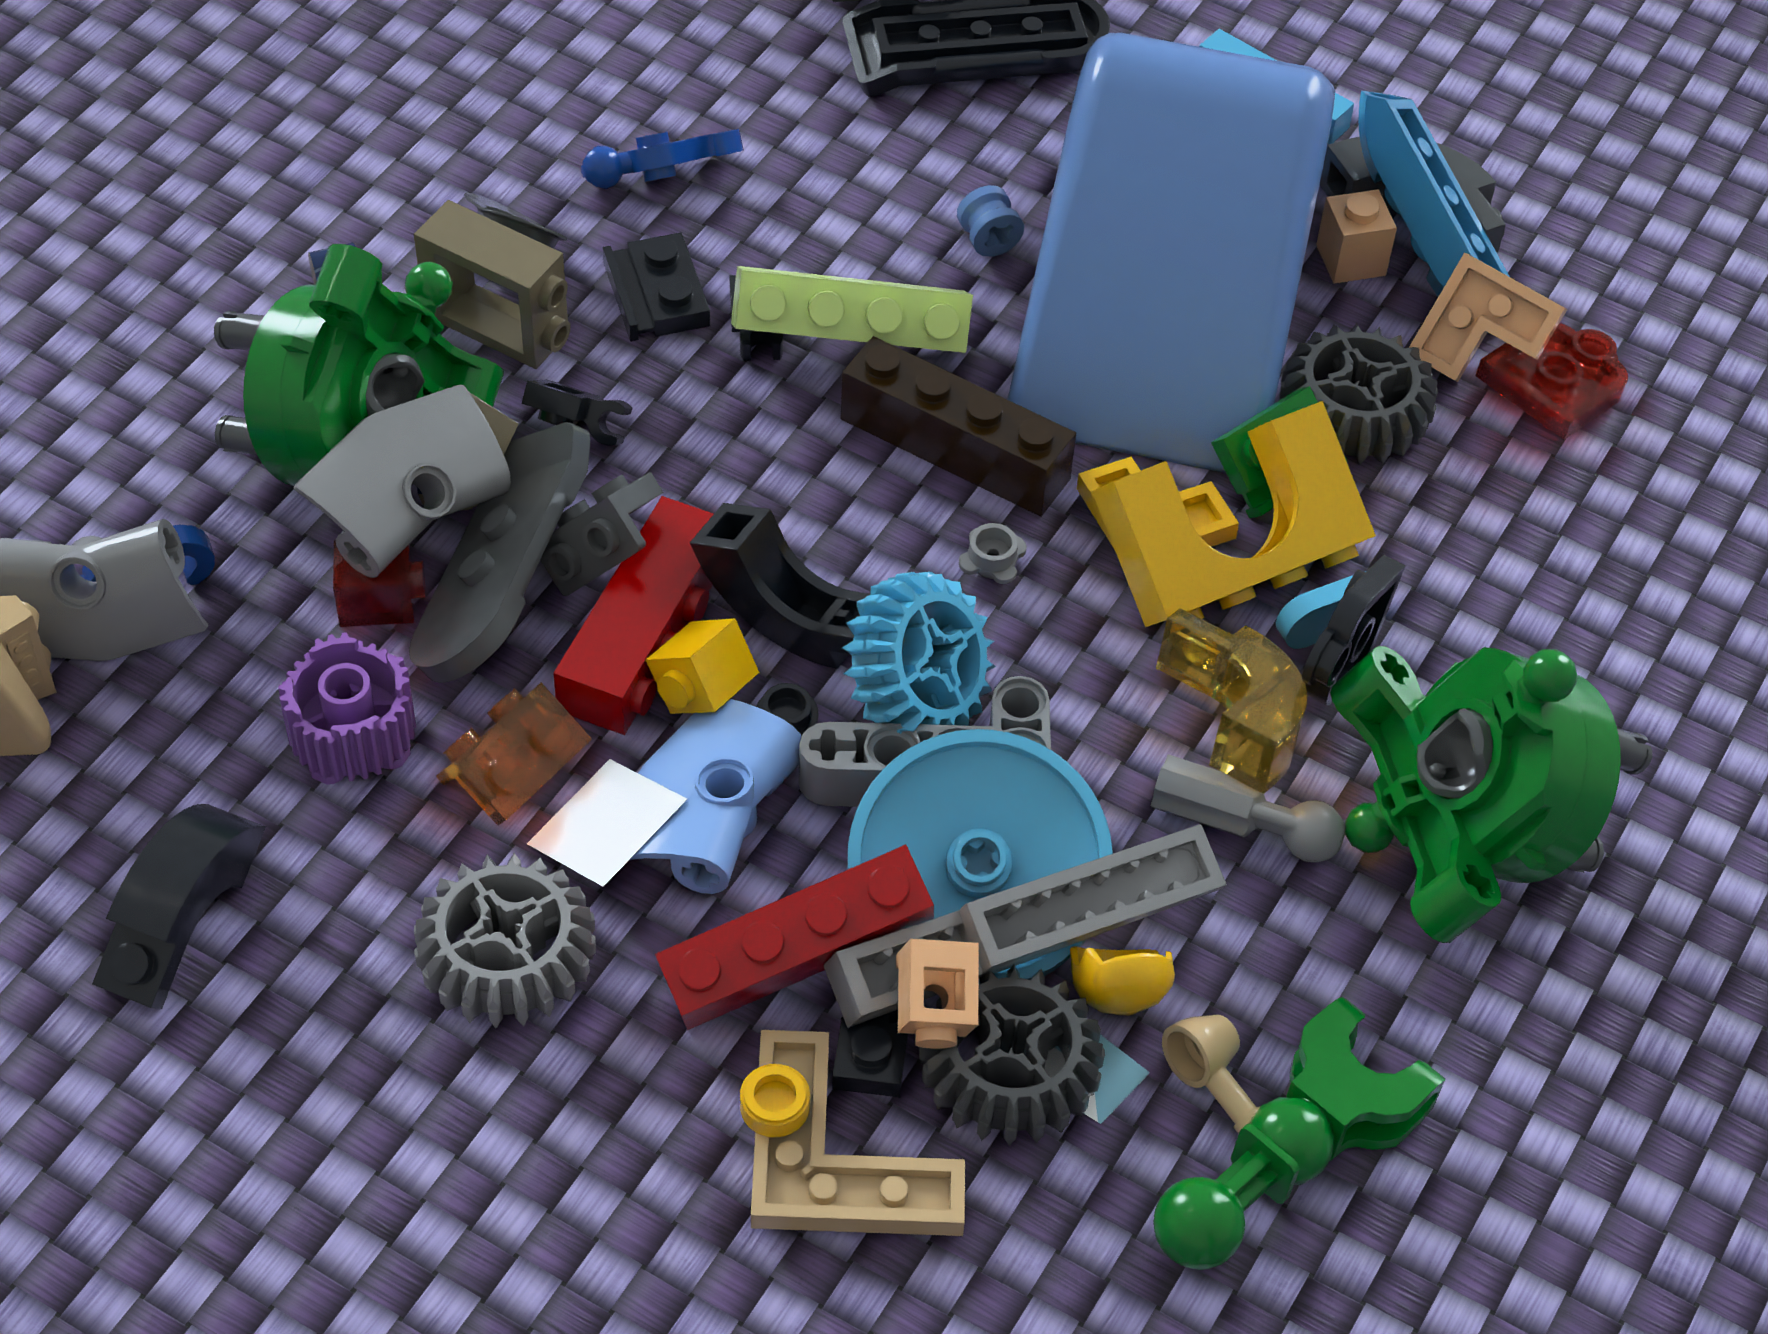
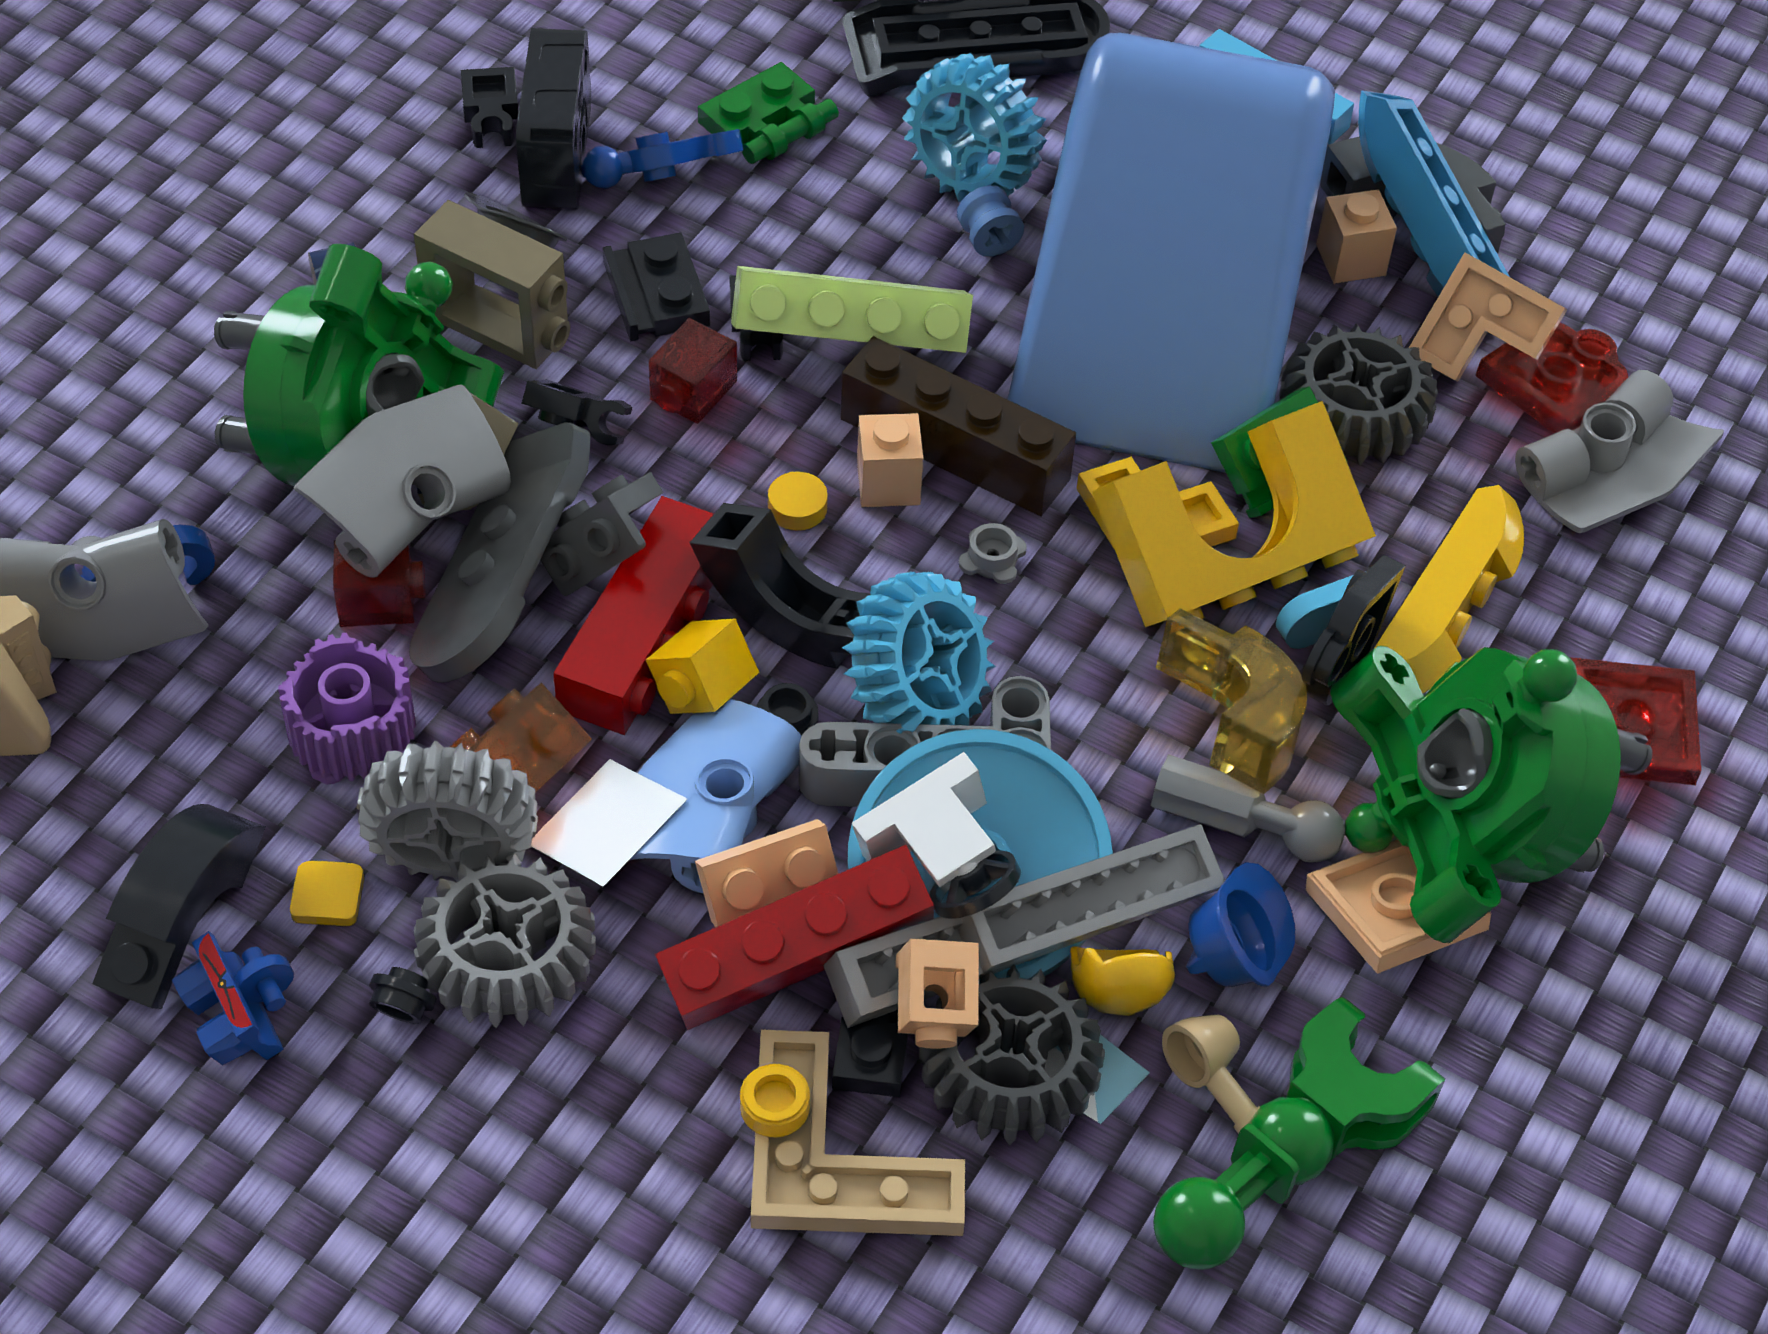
none -> blue hips [172,931,294,1065]
none -> yellow piece [290,861,364,926]
none -> light grey gear [357,741,538,882]
none -> black plate [369,967,437,1024]
none -> black plate [461,67,518,148]
none -> black axle [516,27,591,209]
none -> clear red brick [649,318,737,424]
none -> light nougat plate [695,819,838,927]
none -> green plate [698,62,839,164]
none -> yellow tile [768,472,828,531]
none -> white piece [852,752,1021,919]
none -> light nougat brick [857,413,923,507]
none -> medium azure gear [902,53,1047,202]
none -> blue piece [1186,862,1295,987]
none -> light nougat plate [1306,840,1491,974]
none -> yellow brick [1374,485,1524,694]
none -> light grey panel [1515,370,1724,533]
none -> clear red plate [1570,657,1702,785]

